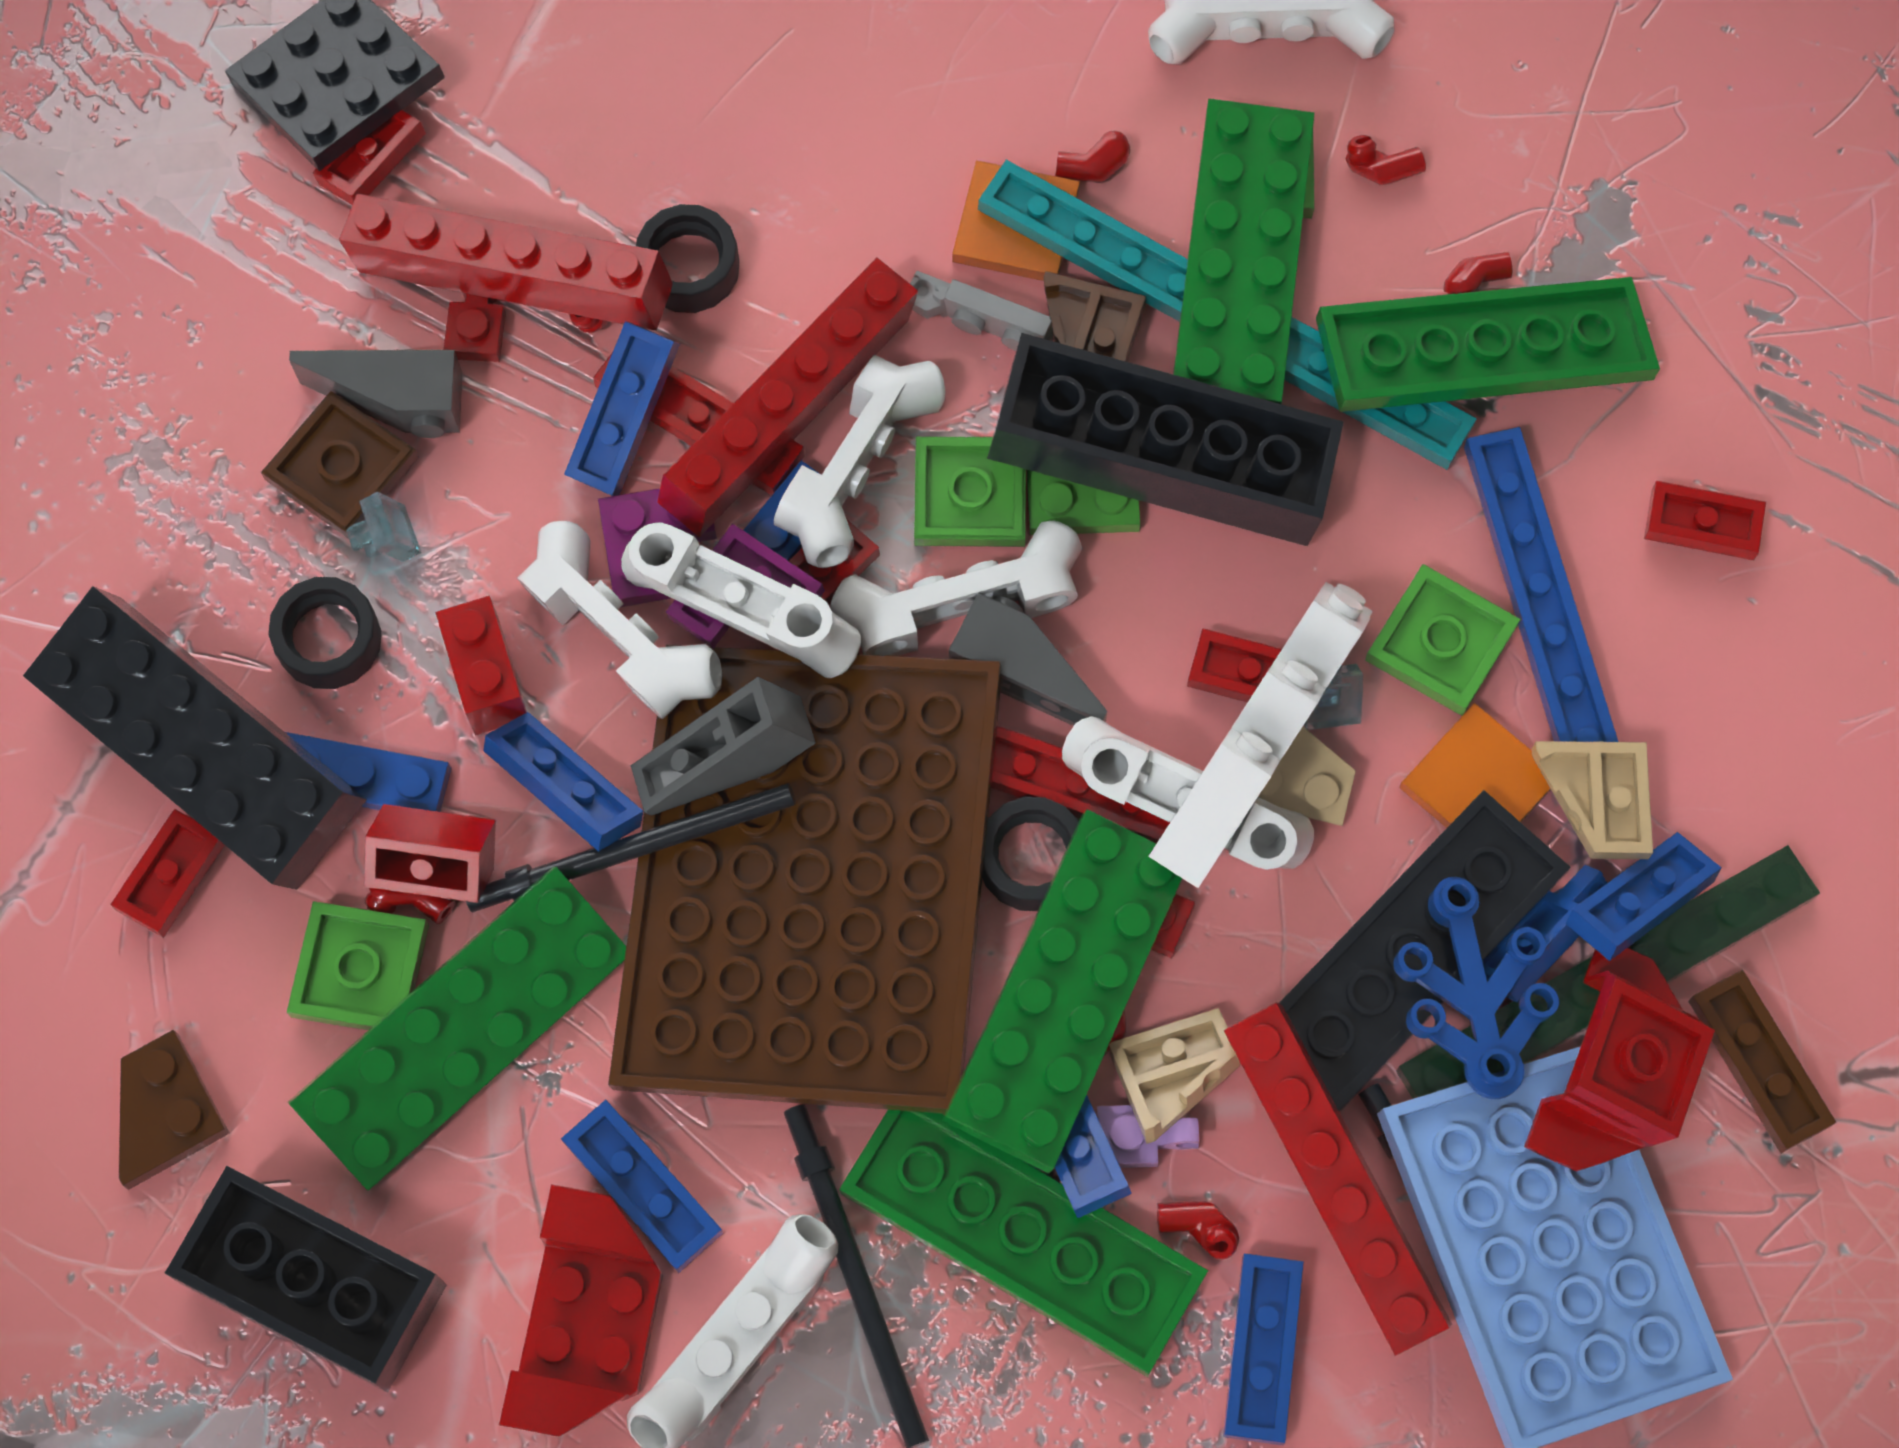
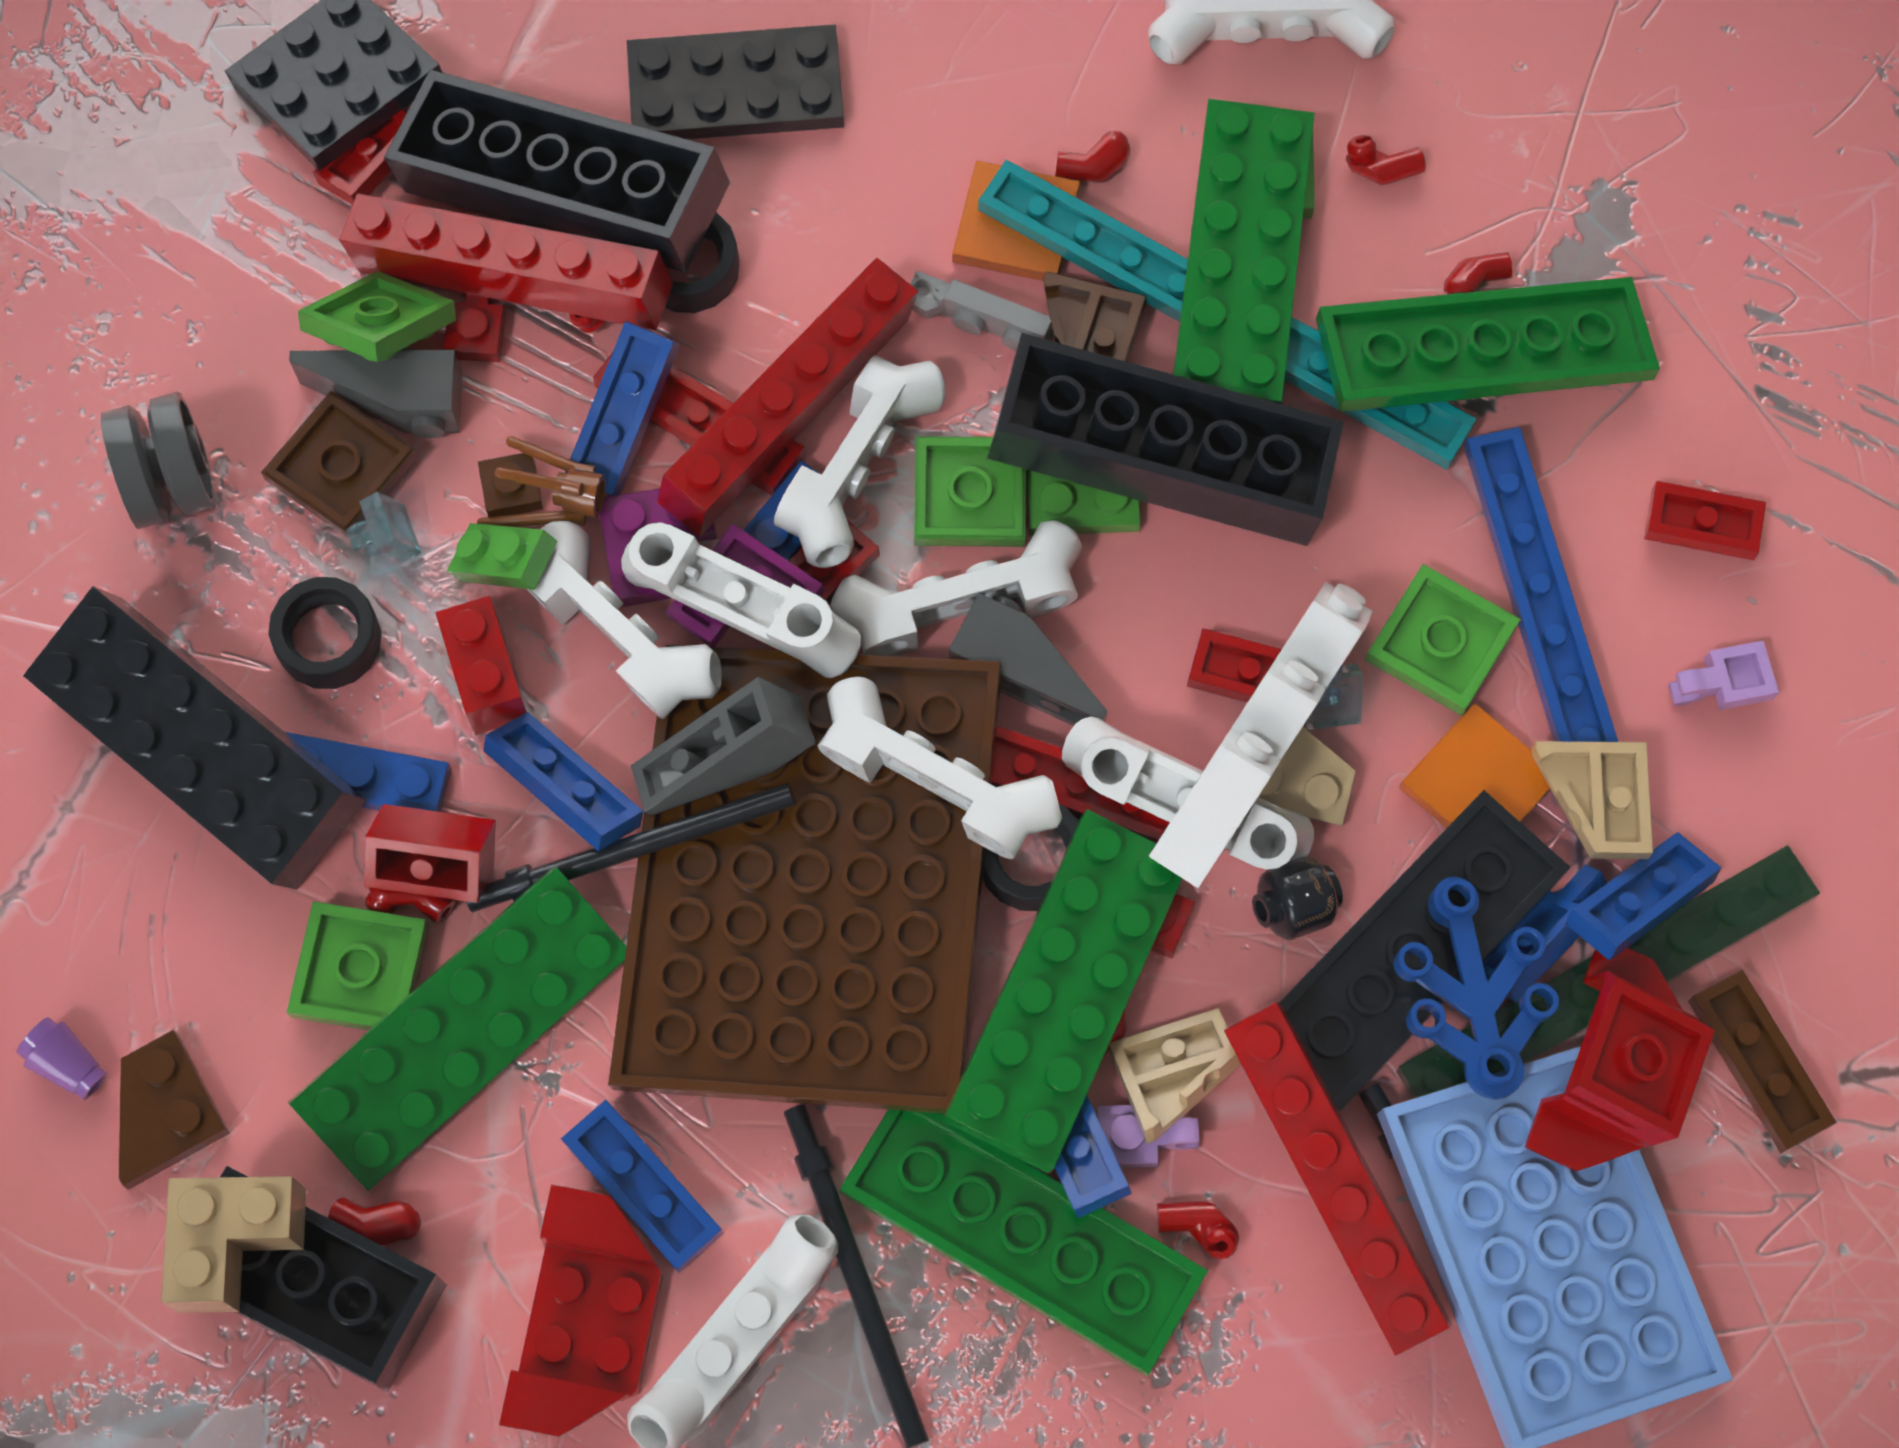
red plate [110,809,224,938] -> none
blue plate [1223,1253,1304,1445] -> none
none -> medium lavender cone [16,1017,108,1100]
none -> dark grey wheel [100,391,216,529]
none -> tan brick [161,1176,306,1313]
none -> bright green plate [298,271,456,362]
none -> red arm [328,1197,421,1245]
none -> black brick [384,70,730,273]
none -> bright green plate [447,523,558,590]
none -> dark orange plant [477,436,606,527]
none -> reddish brown plate [478,453,543,517]
none -> black plate [627,24,844,139]
none -> white plate [818,677,1062,859]
none -> black head [1252,857,1343,940]
none -> lavender plate [1668,641,1779,710]

